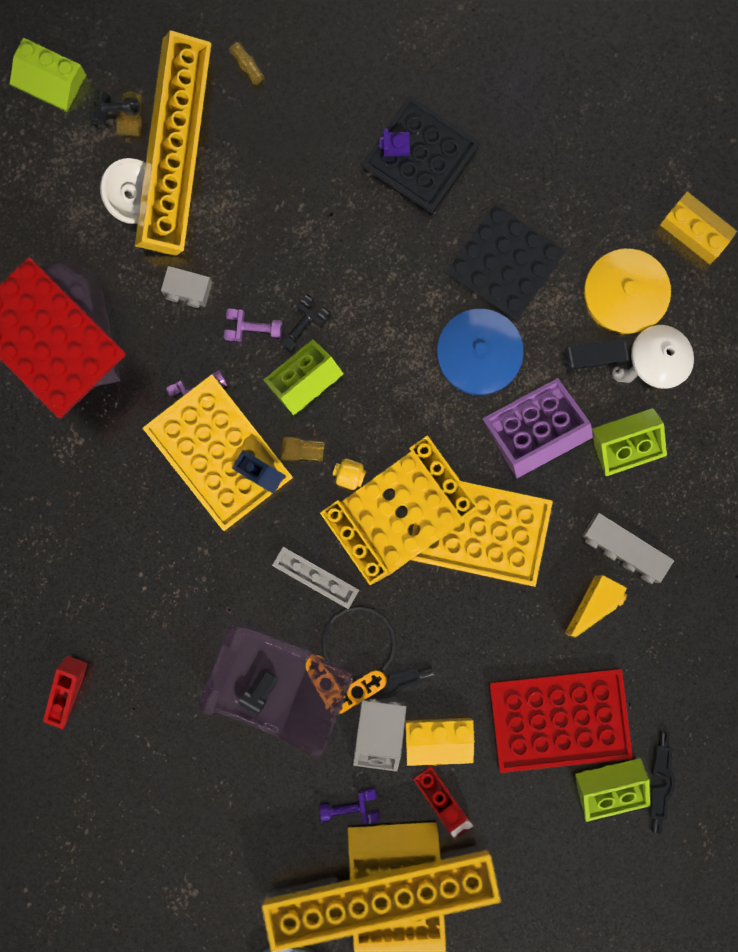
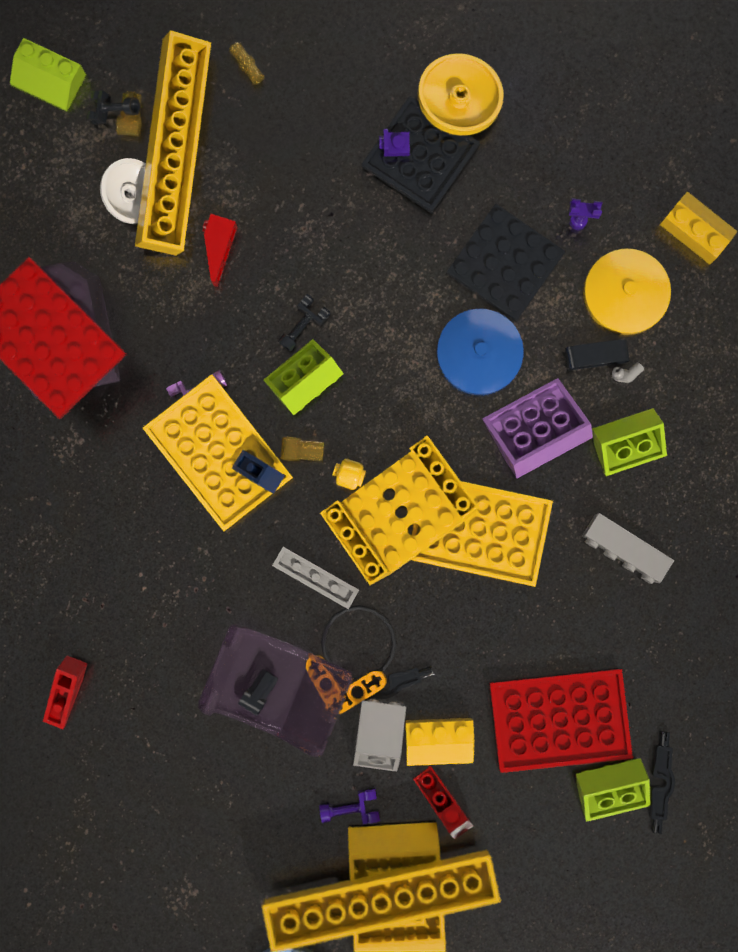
light grey brick [161,266,212,308] -> none
medium lavender bar [224,309,282,342] -> none
yellow slope [565,575,627,637] -> none
white dish [631,325,694,389] -> none
none -> red slope [202,214,237,287]
none -> yellow dish [418,54,503,135]
none -> dark purple bar [569,198,603,230]

